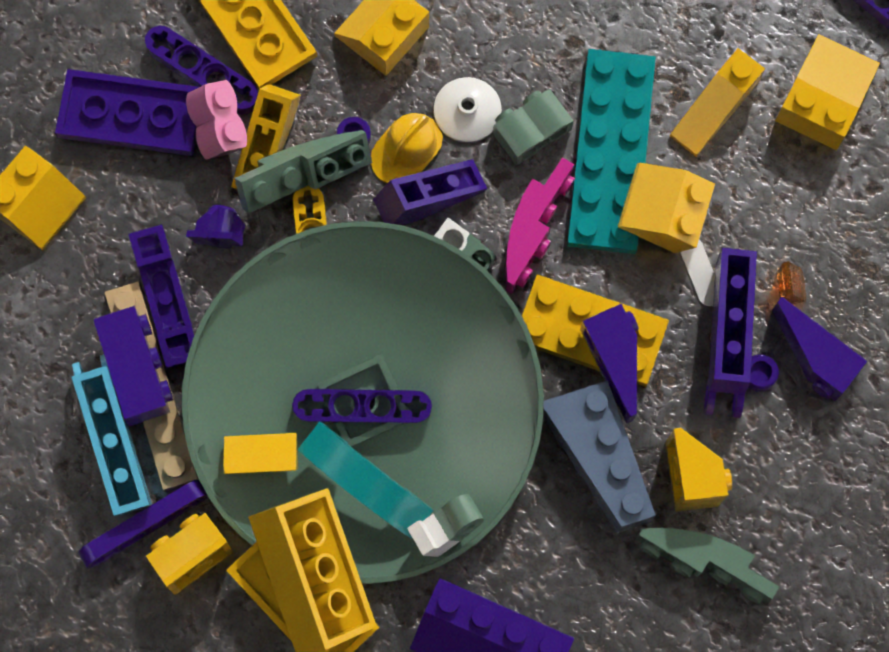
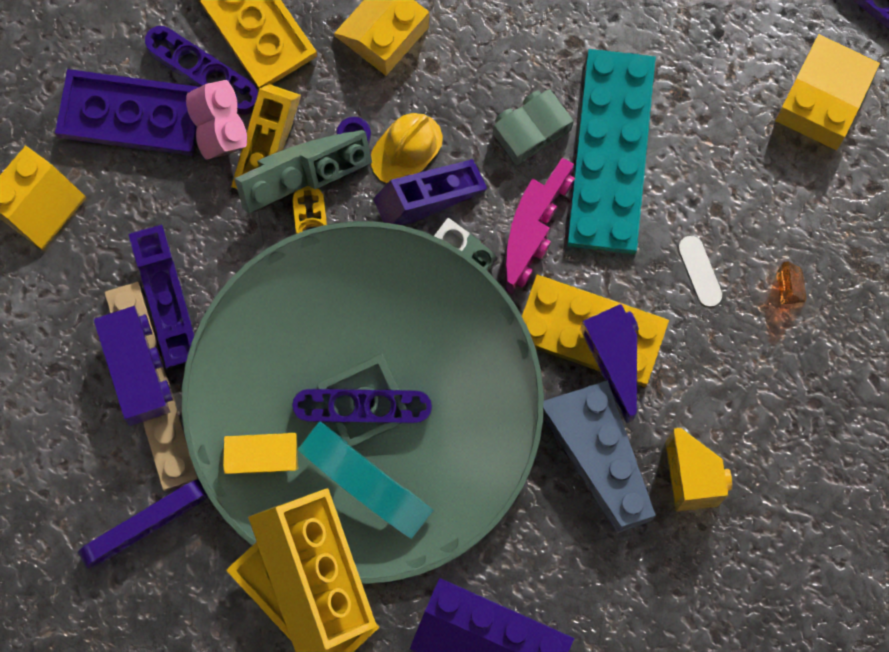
medium azure hinge [72,354,152,517] -> none
yellow slope [146,513,233,595] -> none
dark purple piece [186,205,245,249] -> none
leg [407,494,484,557] -> none
white dish [434,77,502,143] -> none
yellow slope [618,163,715,253] -> none
sand green slope [635,528,779,604] -> none
yellow slope [670,48,765,157] -> none
dark purple hinge [704,248,757,418] -> none
dark purple tile [748,354,779,391] -> none
dark purple slope [772,297,867,401] -> none

